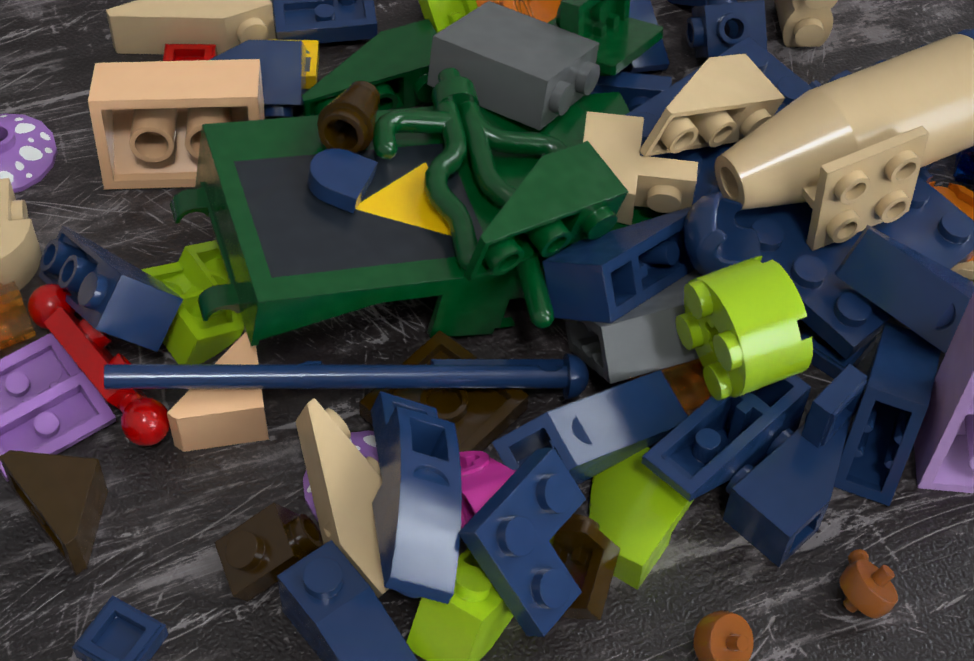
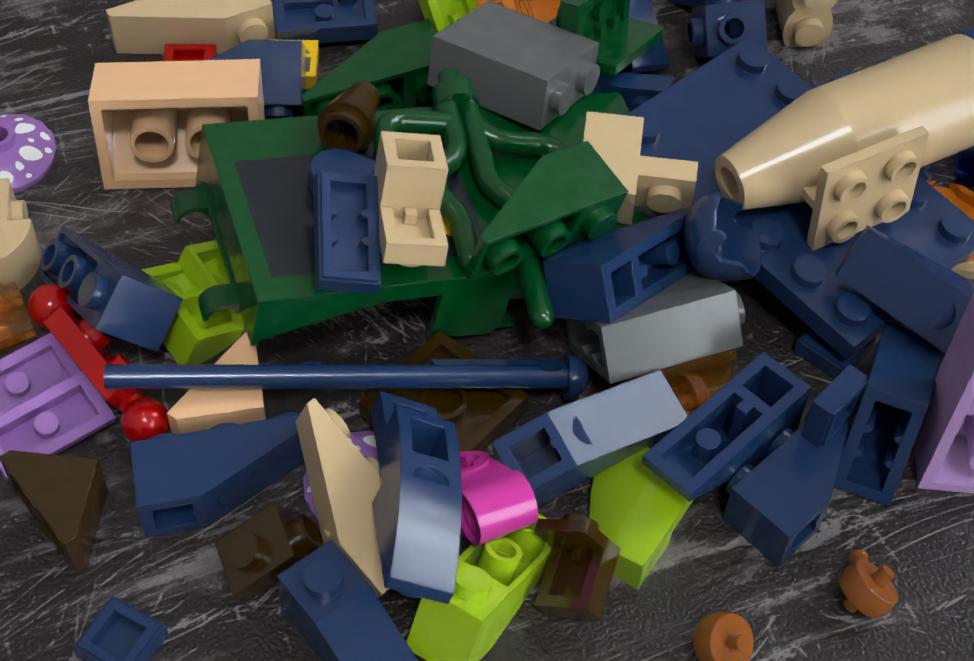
dark blue plate [458,447,586,637] -> none
tan slope [639,54,785,157] -> none
lime brick [675,256,813,400] -> none
none -> dark blue slope [130,412,305,538]
none -> dark blue plate [313,170,381,294]
none -> tan brick [373,131,449,267]

